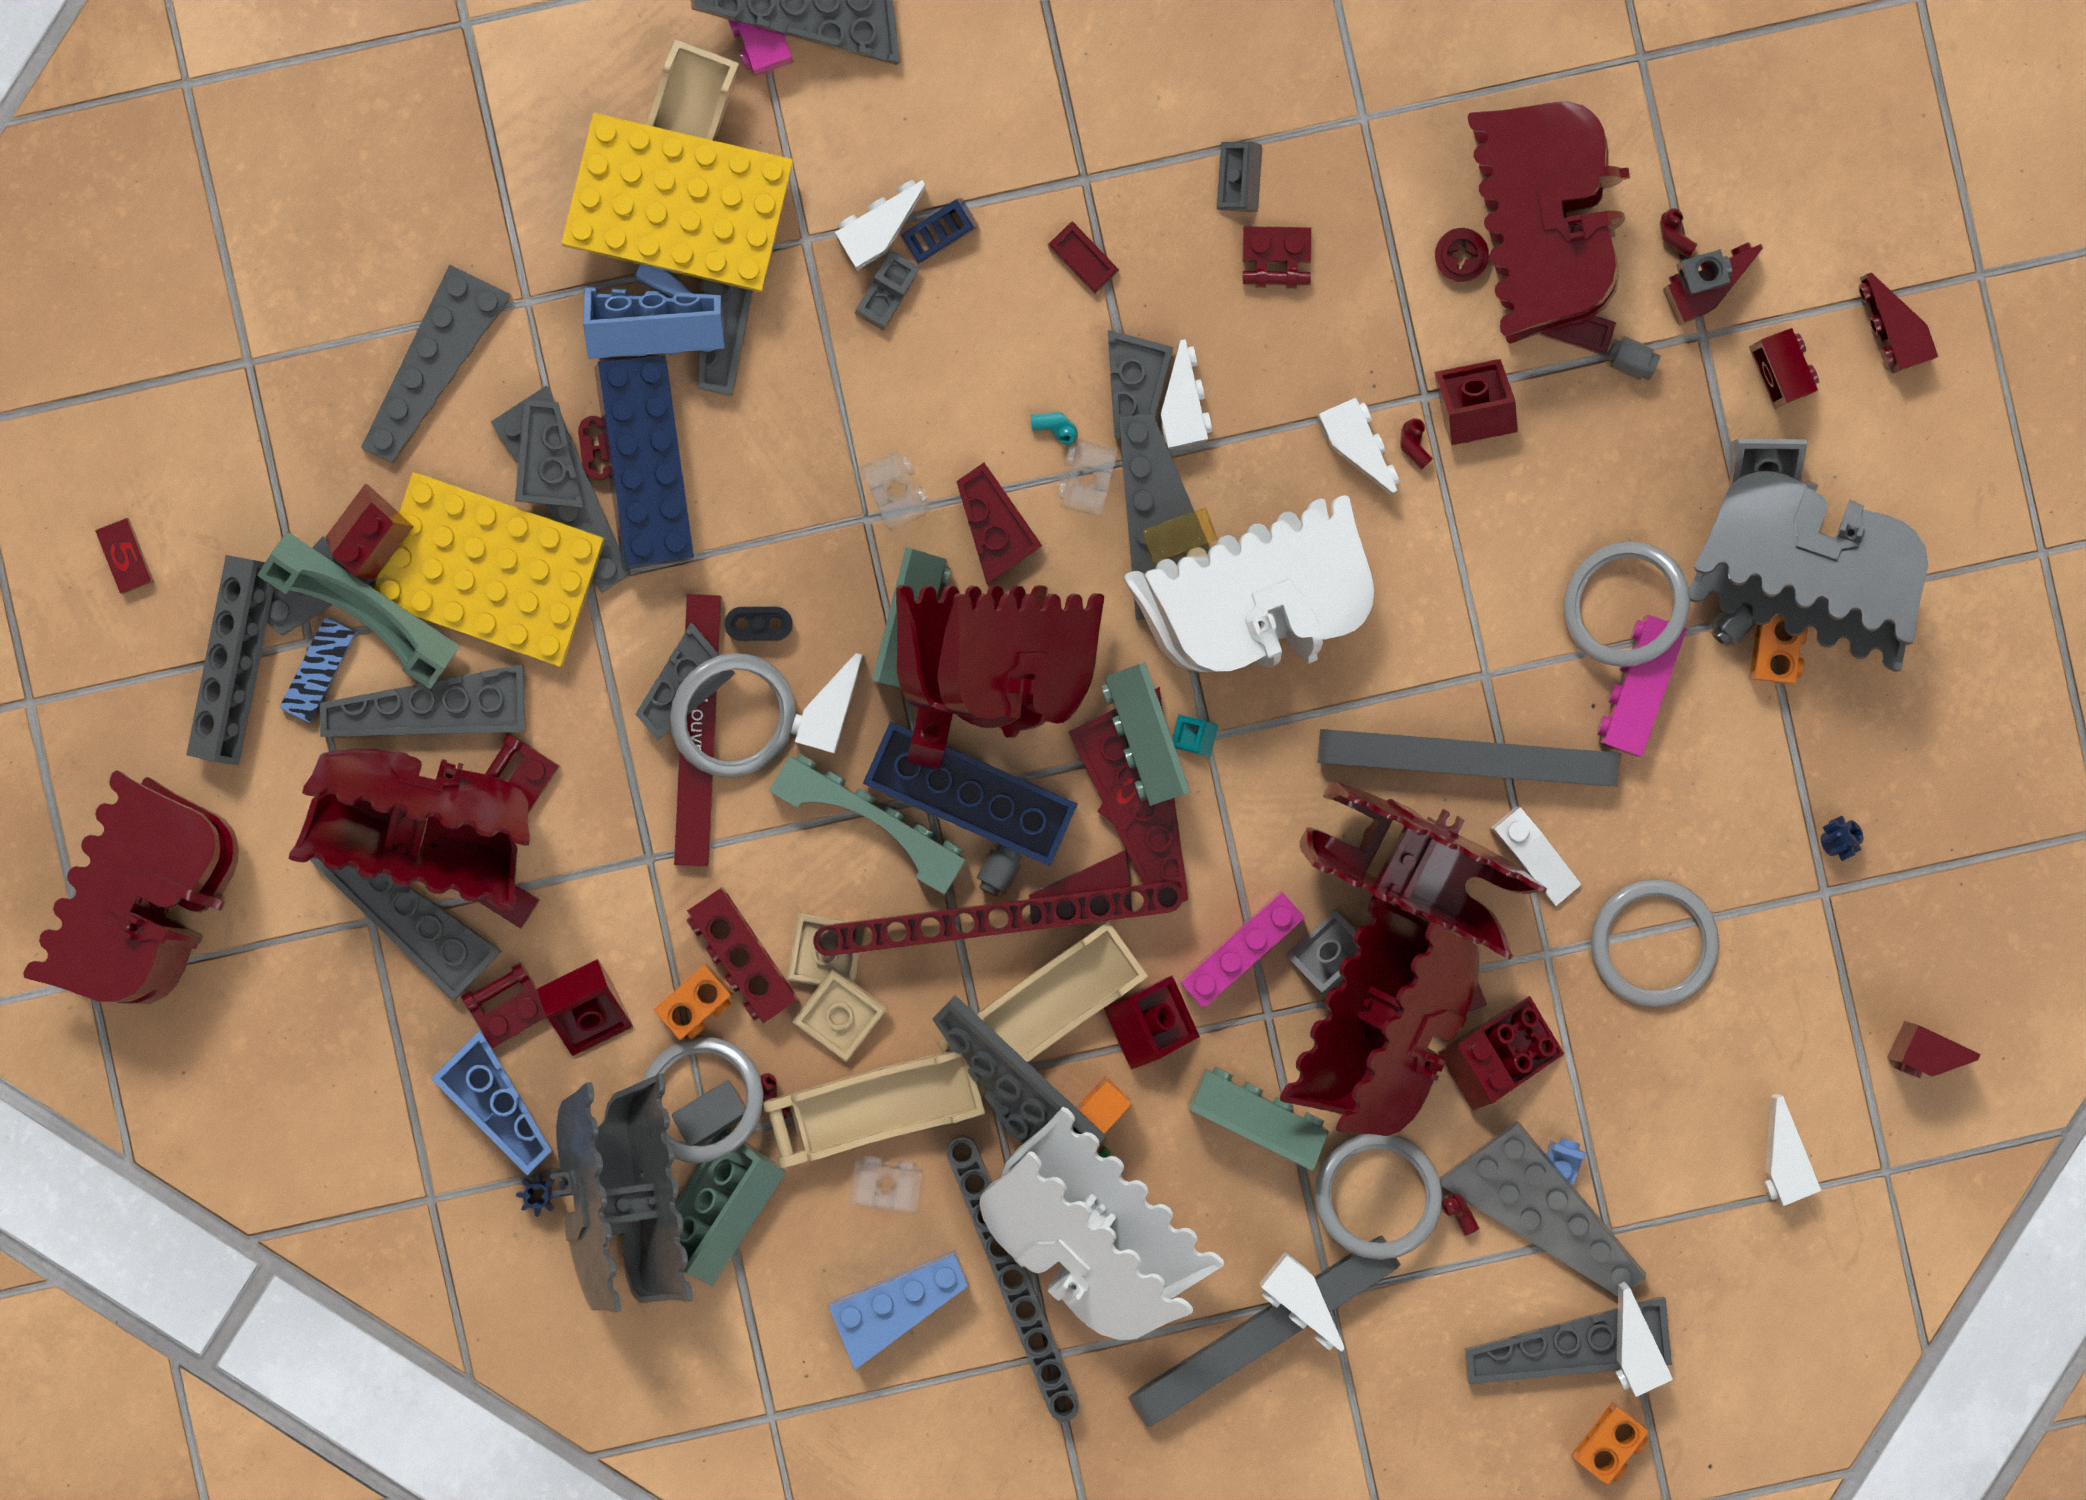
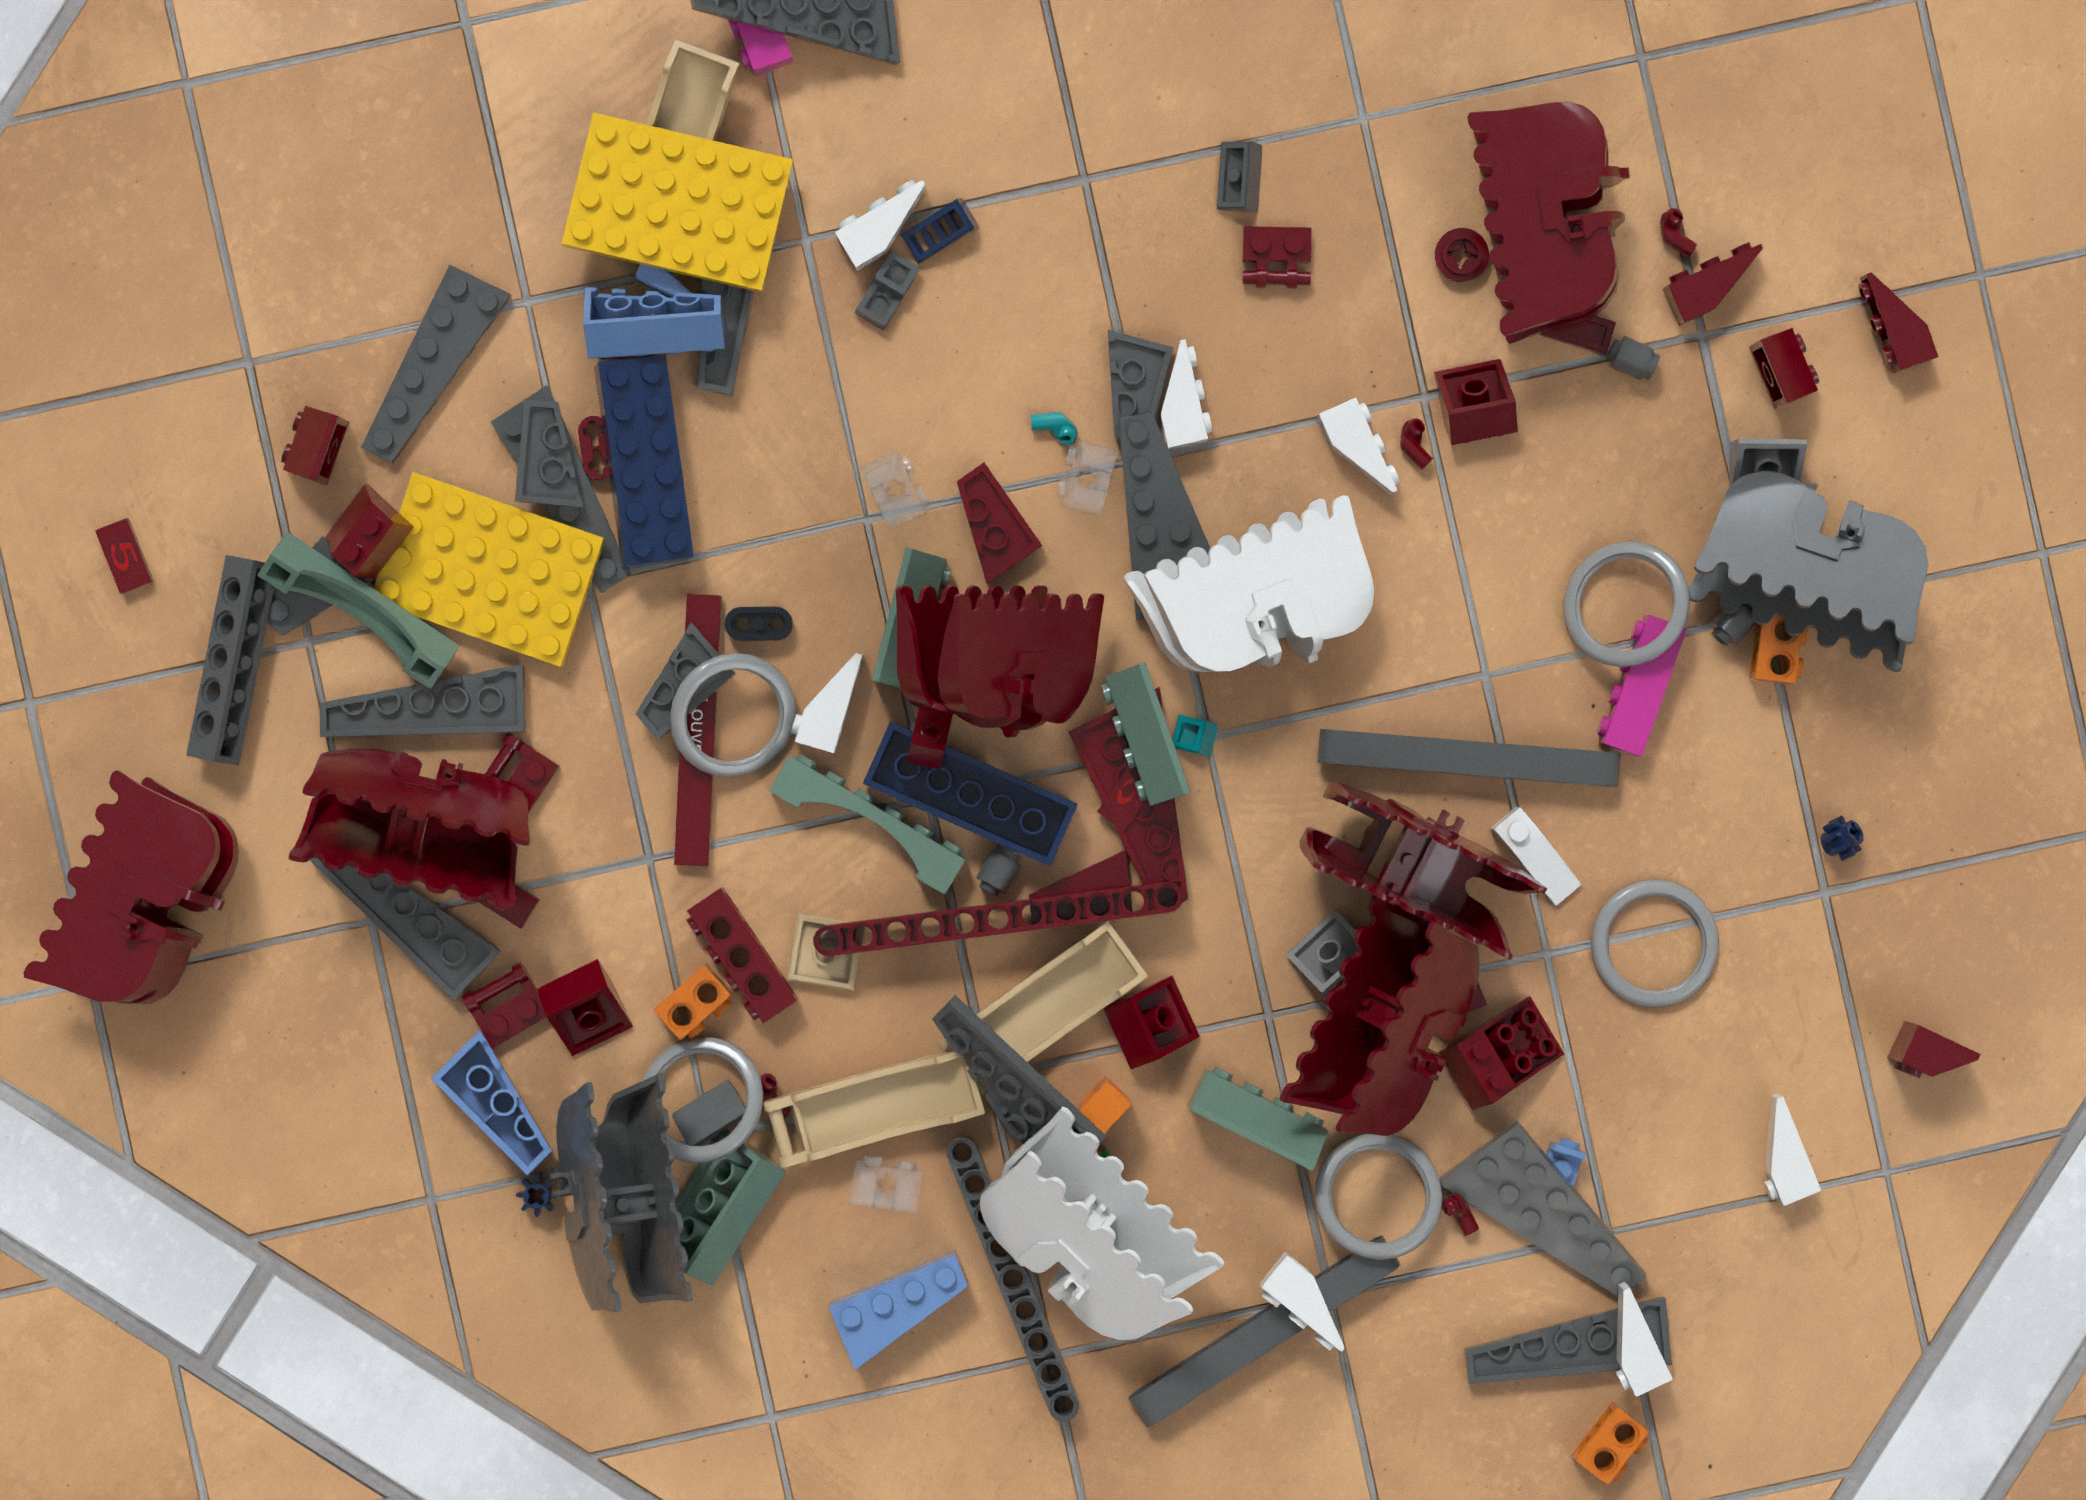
tile [279,617,357,723] -> none
tan tile [792,967,888,1062] -> none
dark red tile [1048,221,1119,294] -> none
clear yellow plate [1142,507,1218,563] -> none
dark pink brick [1180,891,1305,1008] -> none
dark grey brick [1676,249,1733,297] -> none
none -> dark red slope [281,406,349,485]

